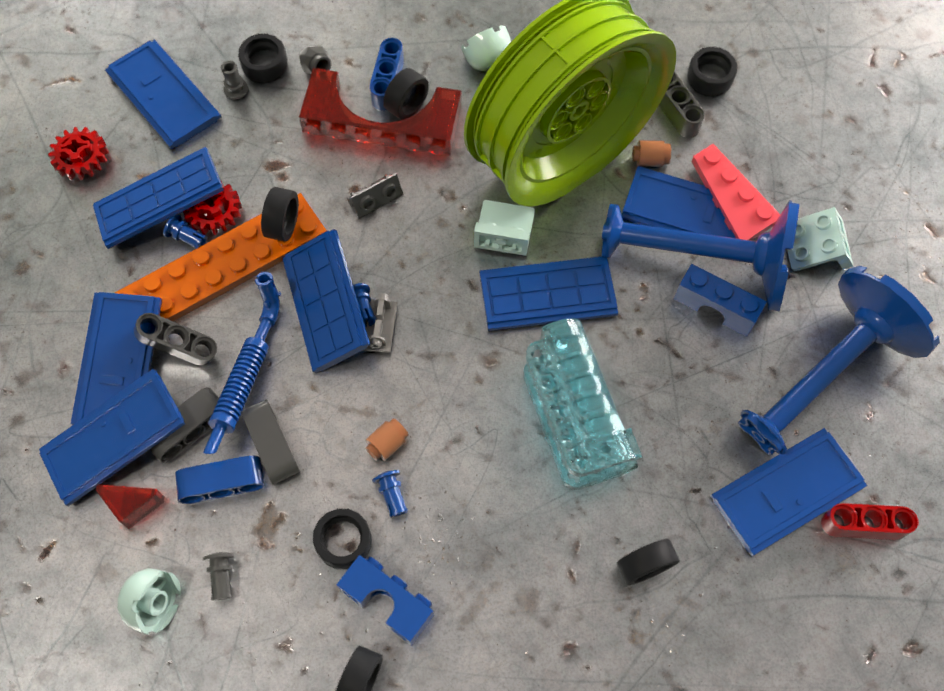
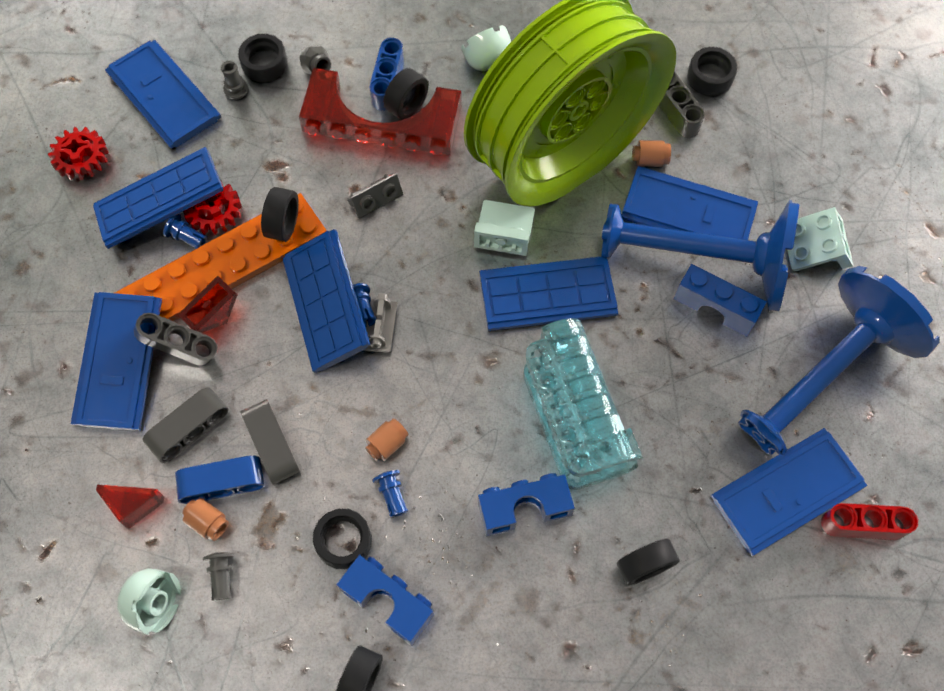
blue piece [39,369,185,506] -> none
blue piece [203,272,281,454] -> none
coral wing [691,144,780,241] -> none
none -> clear red slope [178,276,238,333]
none -> nougat brick [182,498,229,541]
none -> blue arch [478,473,575,537]

